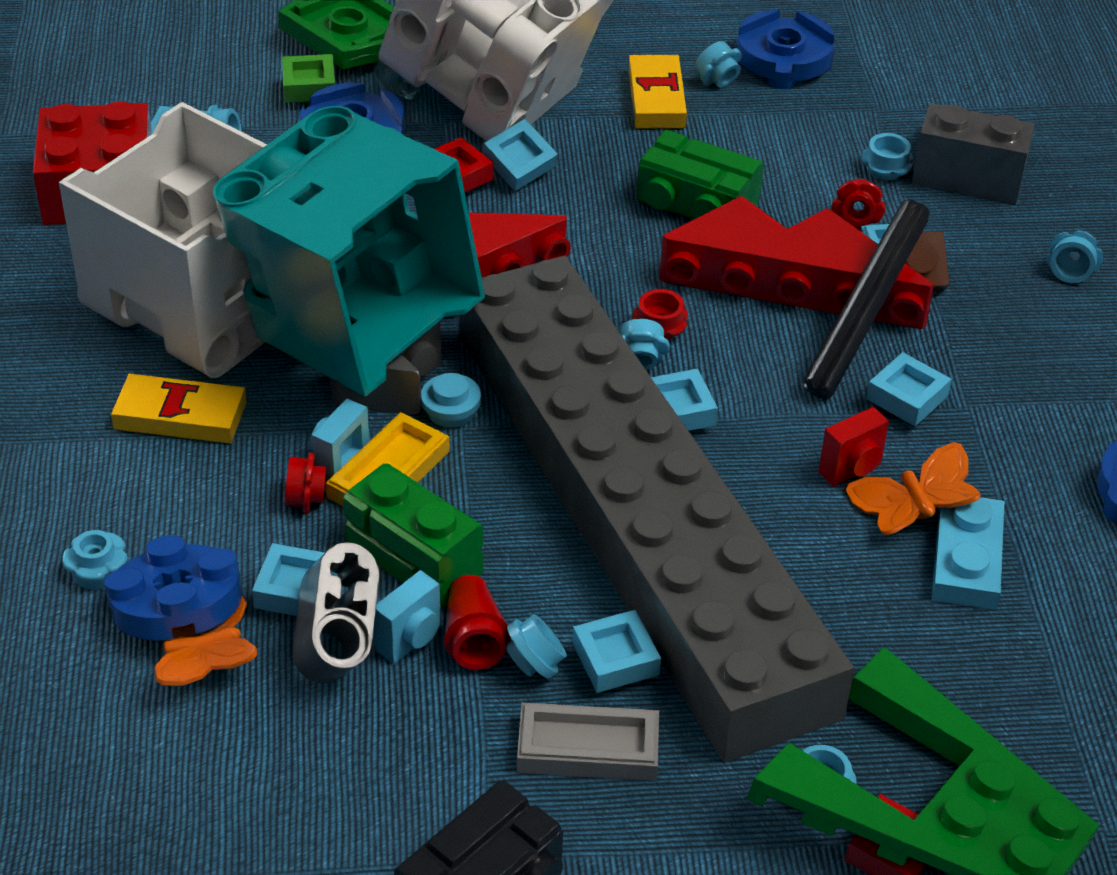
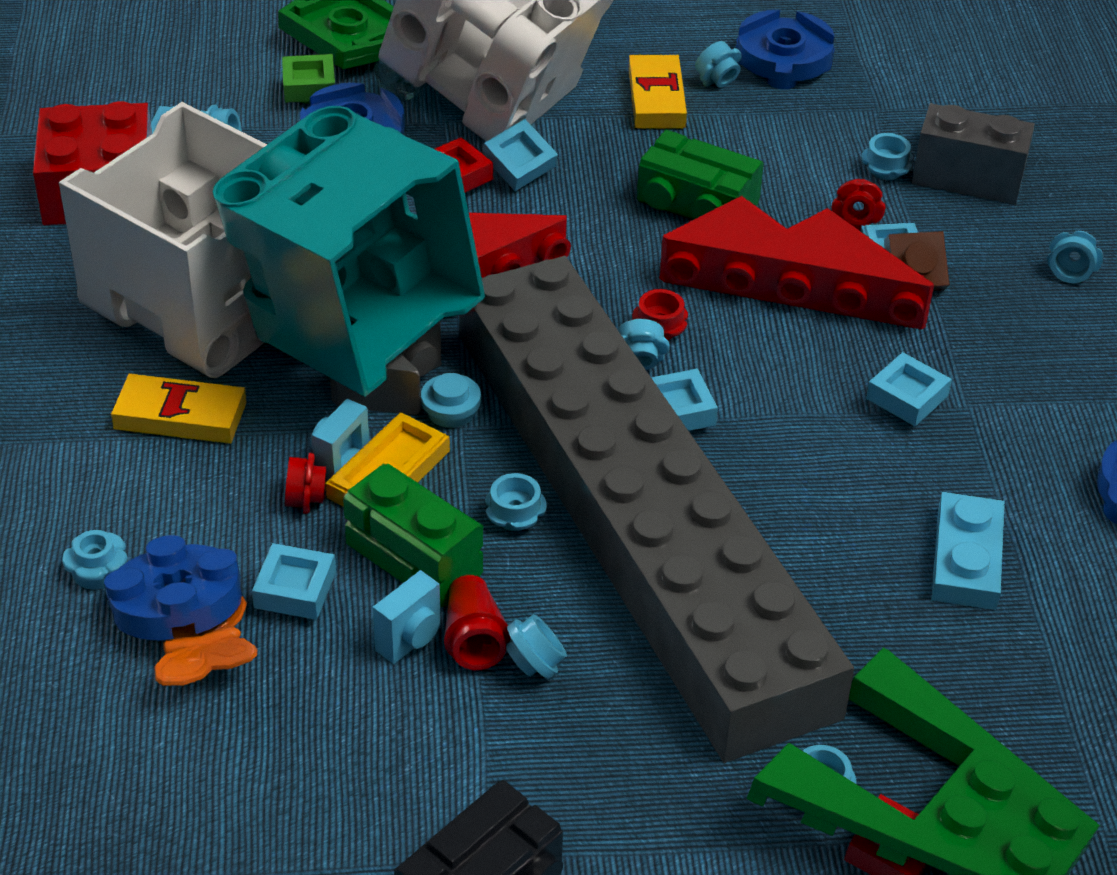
dark grey beam [293,543,379,684] -> none
light grey tile [517,702,659,781] -> none
medium azure plate [572,609,661,693] -> none
black axle [804,199,930,399] -> none
red plate [818,406,889,487] -> none
orange piece [846,442,981,535] -> none
none -> medium azure plate [485,473,547,531]

